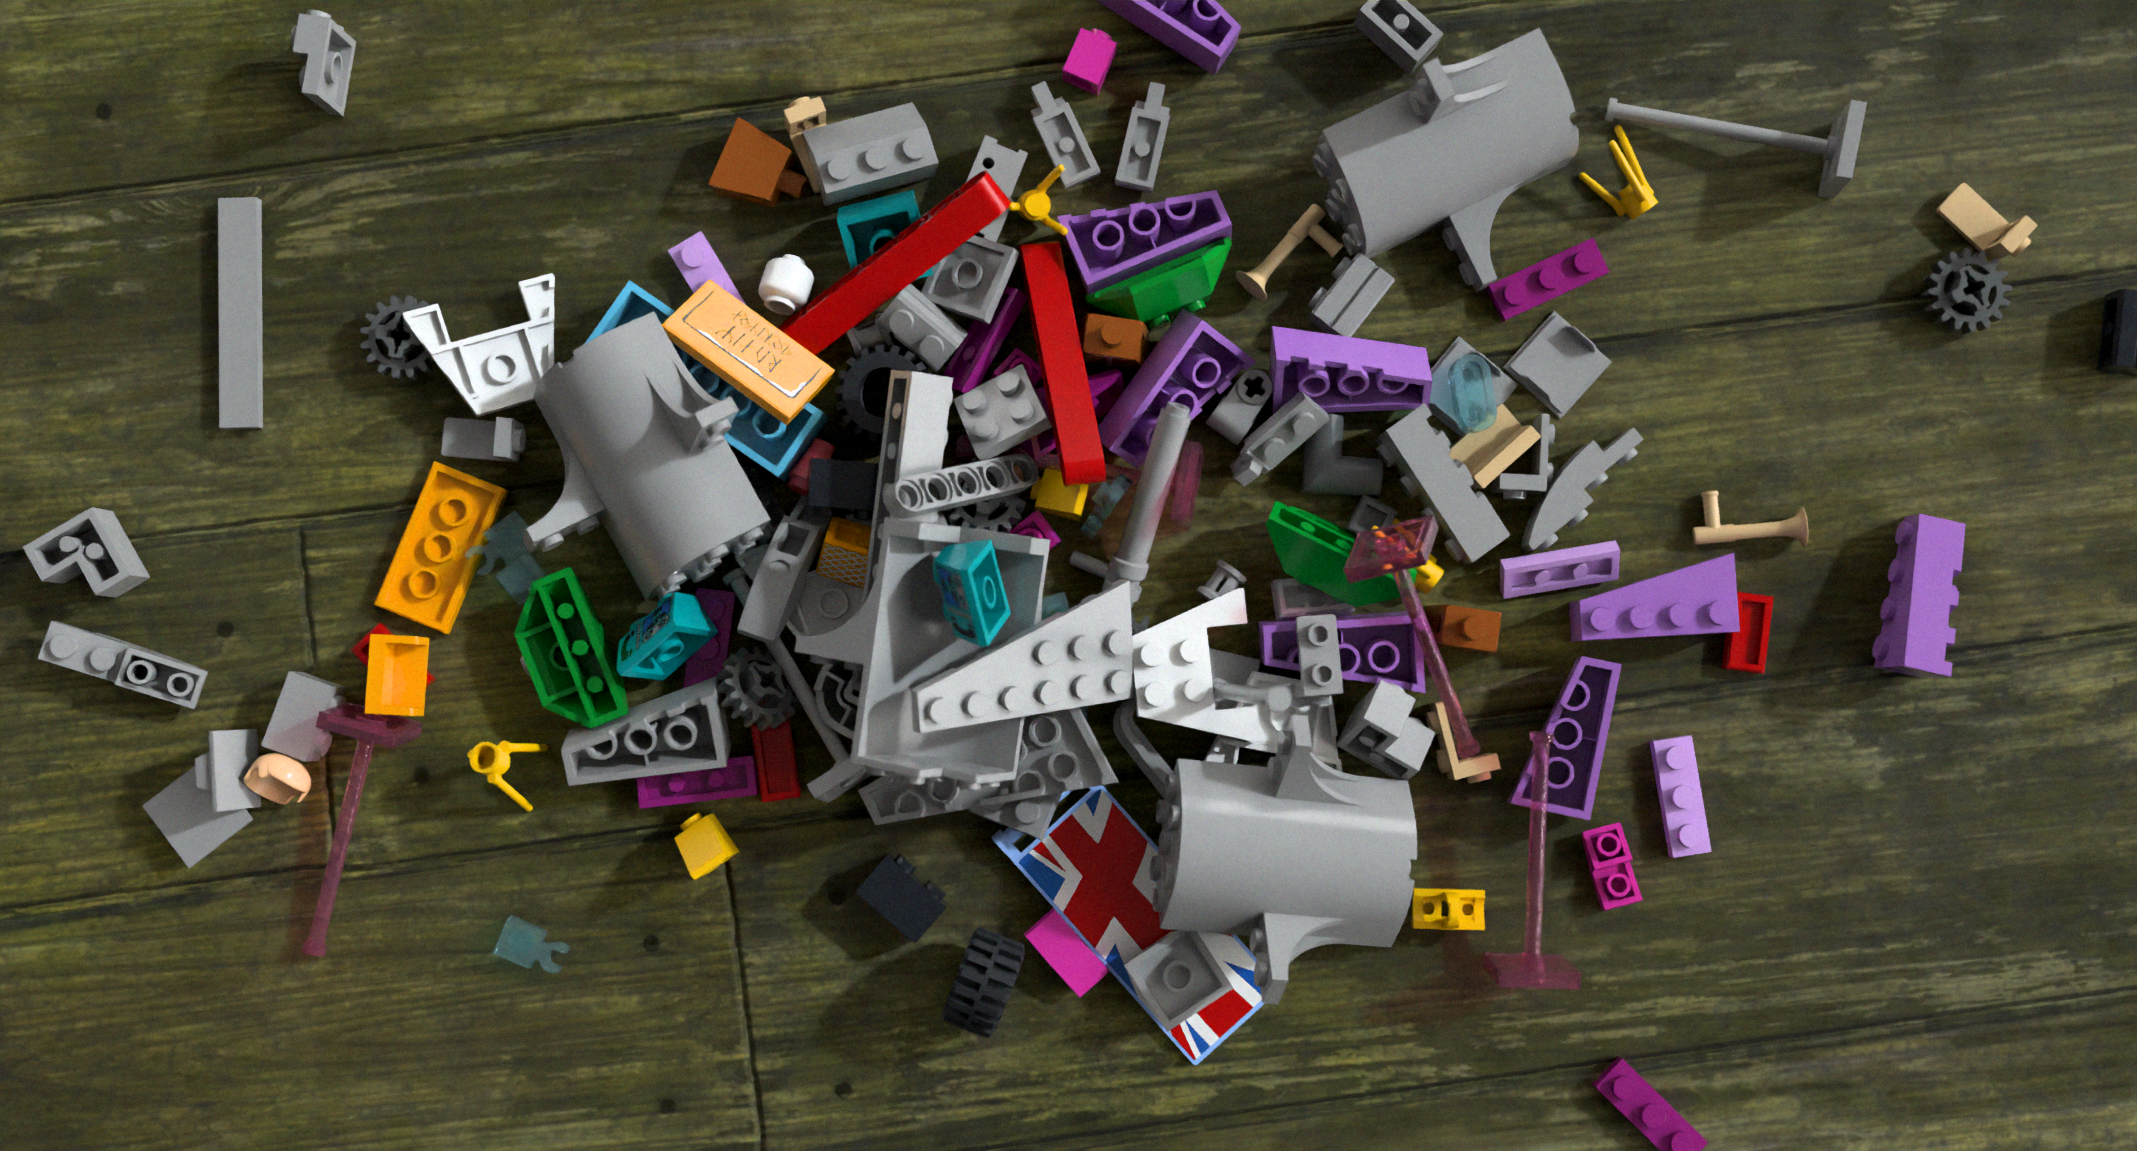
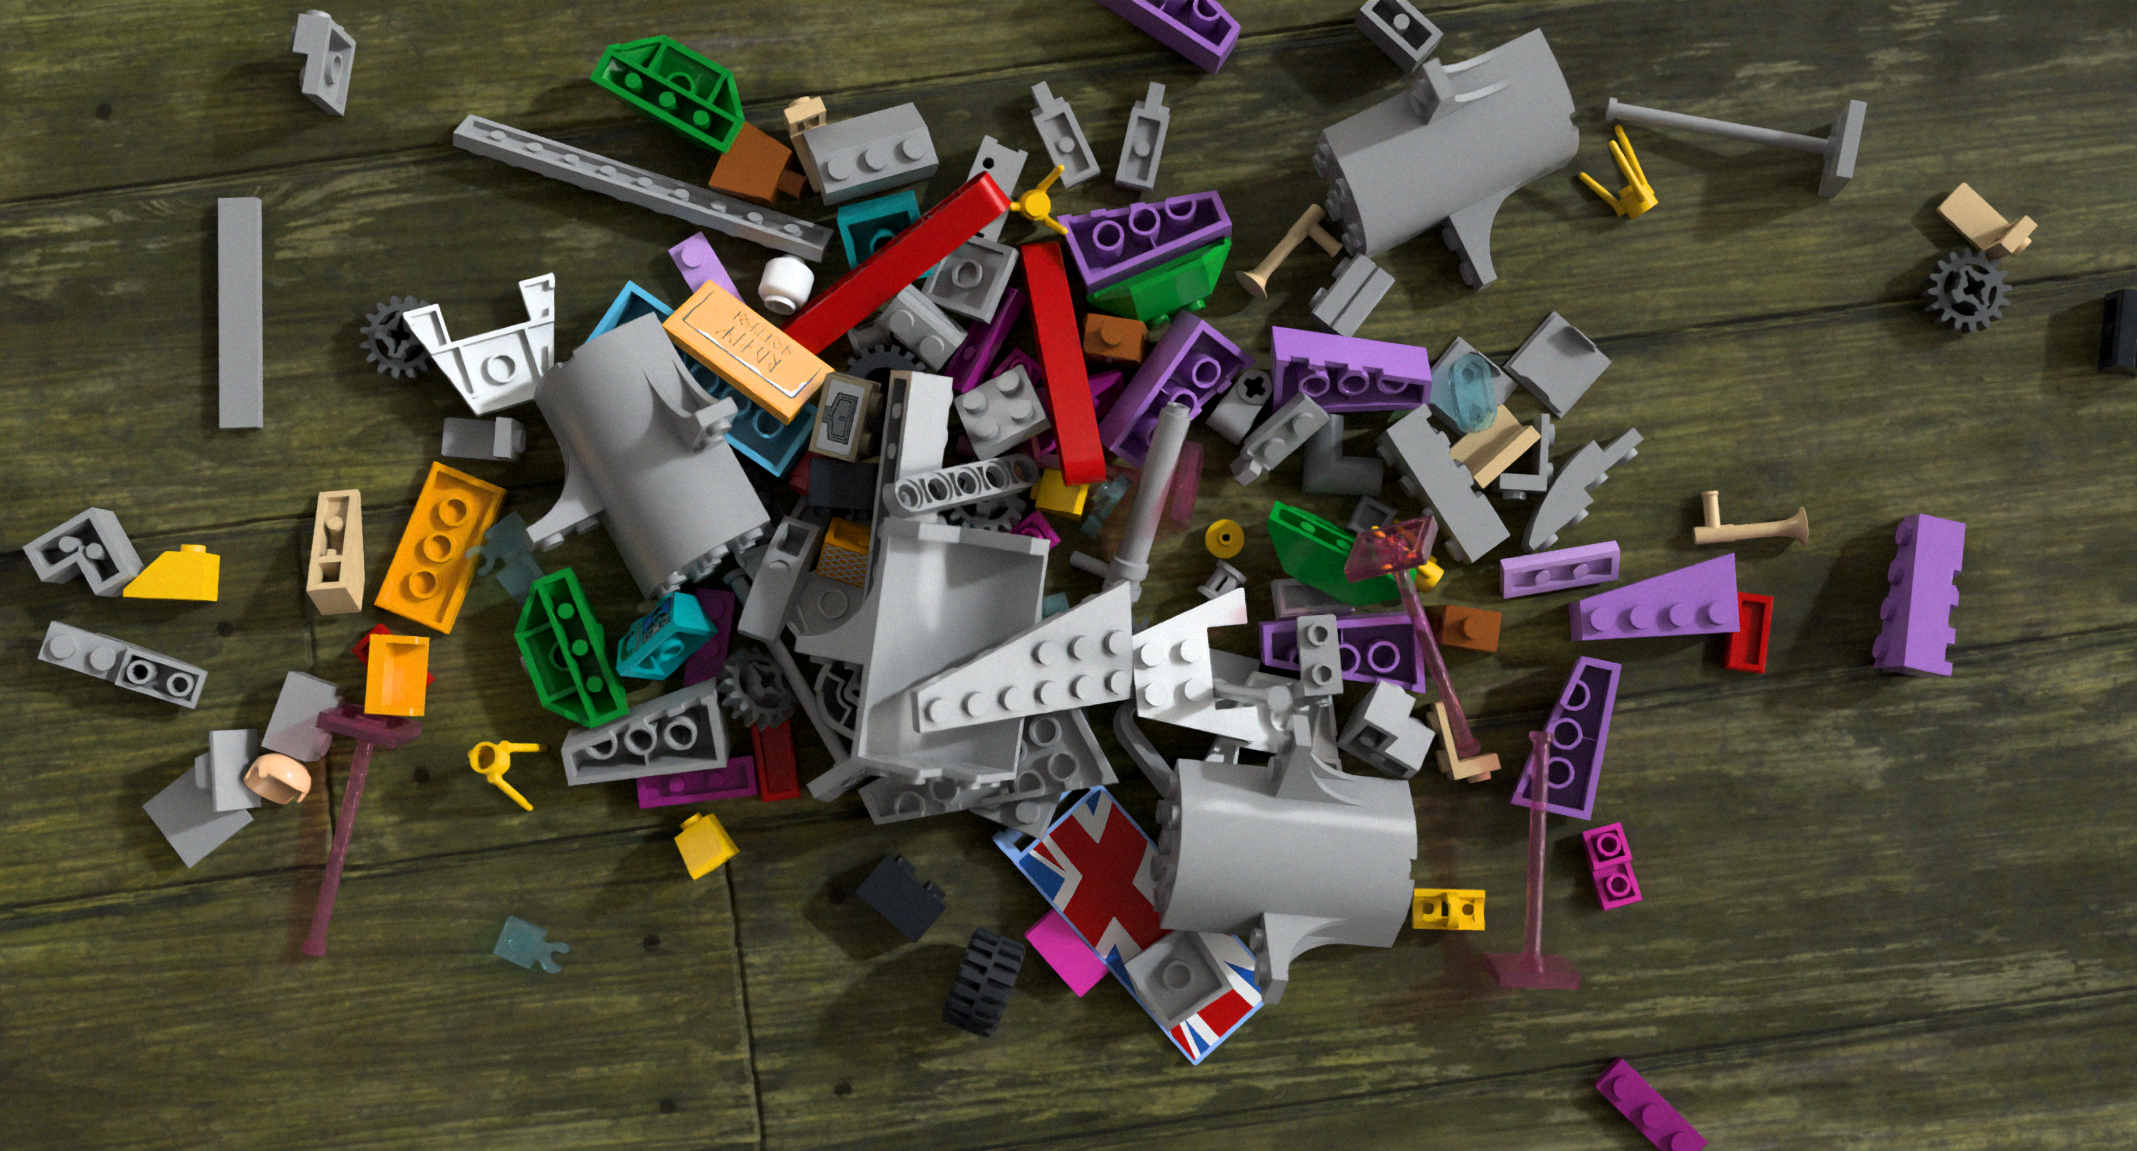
teal slope [933,539,1011,647] -> none
dark pink brick [1063,28,1117,96] -> none
magenta plate [1486,238,1610,323] -> none
lavender plate [1649,735,1712,858] -> none
none -> yellow slope [123,544,220,602]
none -> tan slope [306,489,365,615]
none -> light grey plate [453,114,834,263]
none -> green wedge [589,35,746,155]
none -> brick [808,372,884,463]
none -> yellow tile [1205,519,1244,559]

